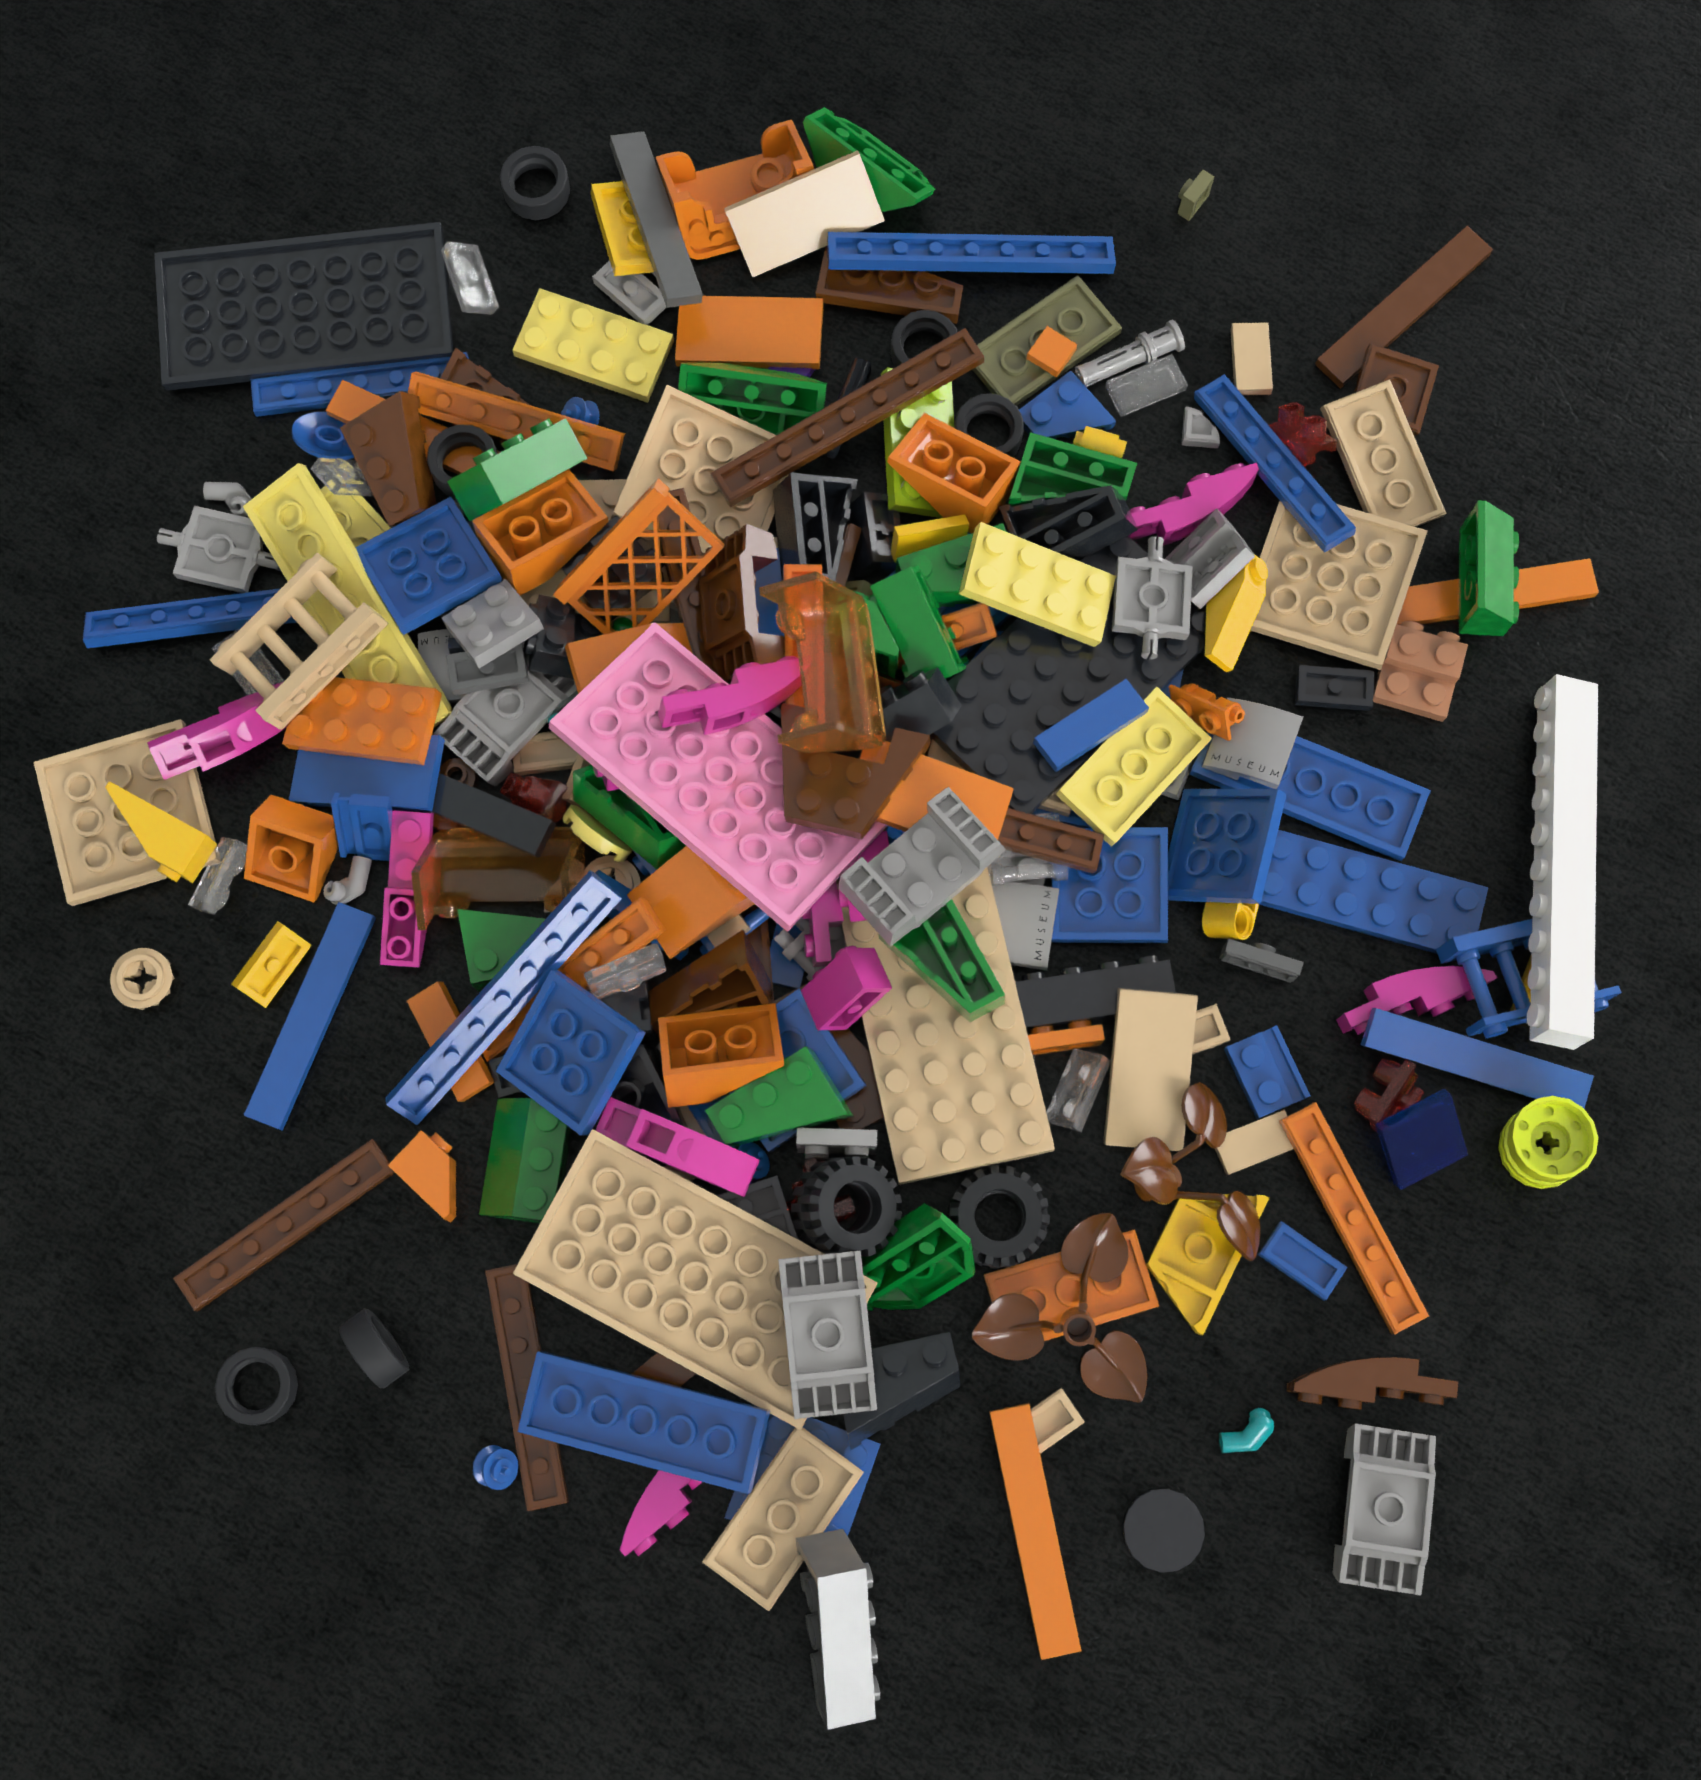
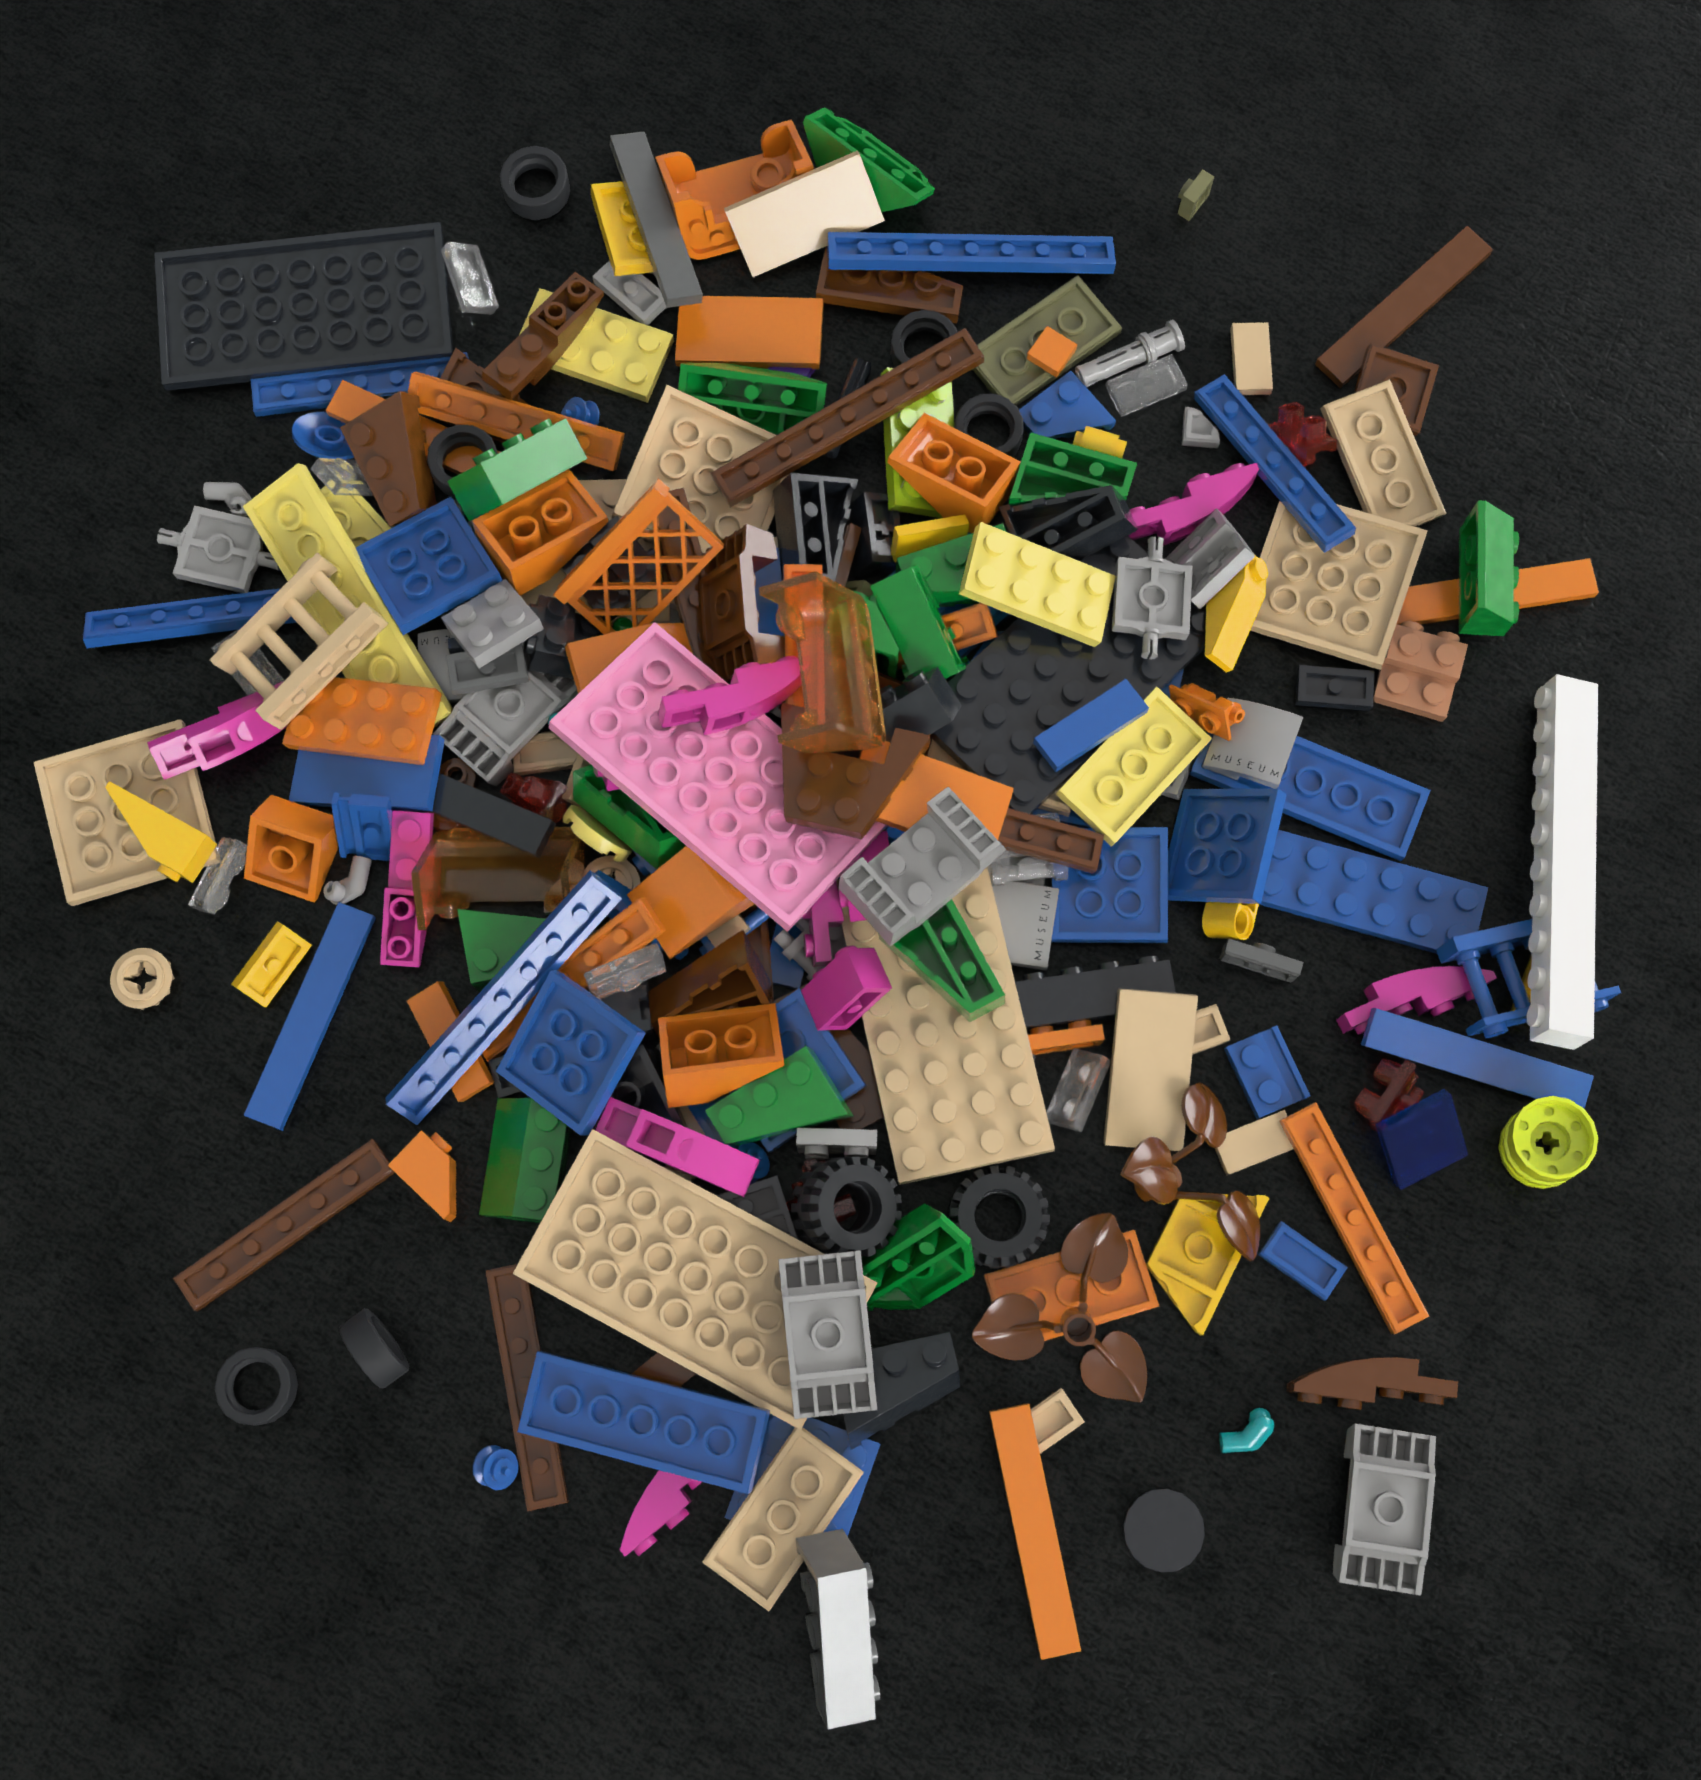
none -> reddish brown slope [482,272,604,400]

